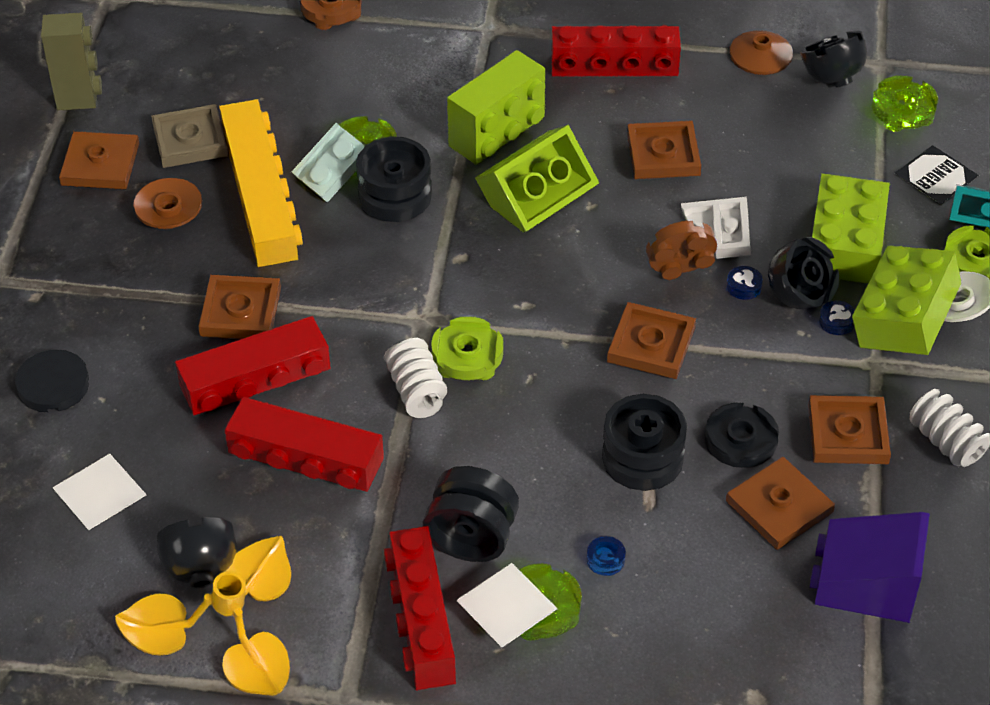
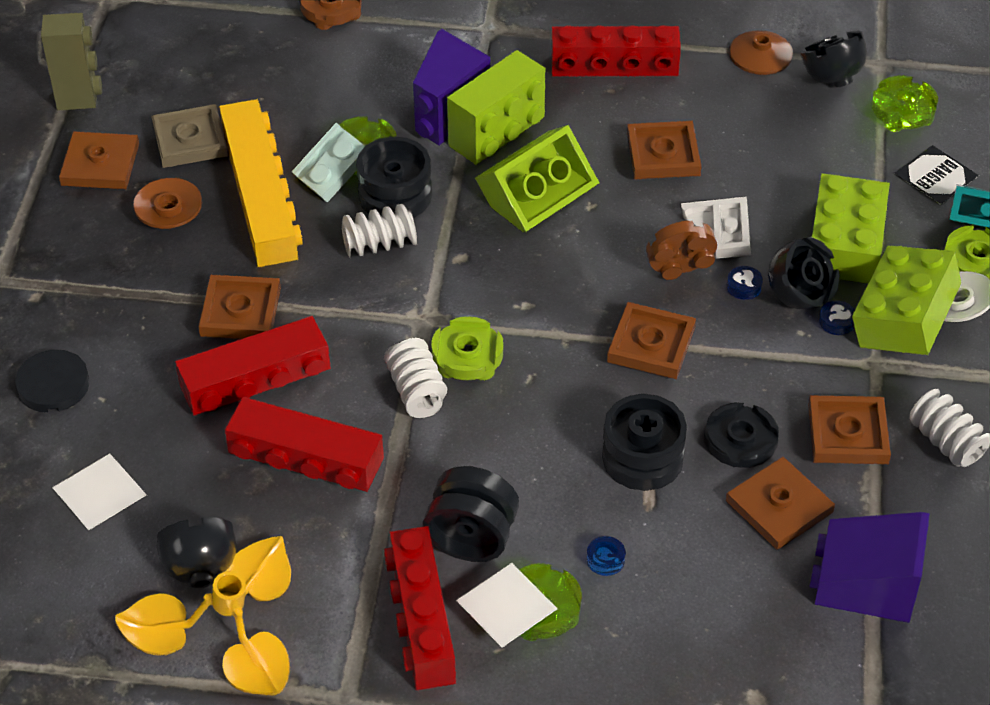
none -> white piece [342,204,417,258]
none -> dark purple slope [413,29,491,146]

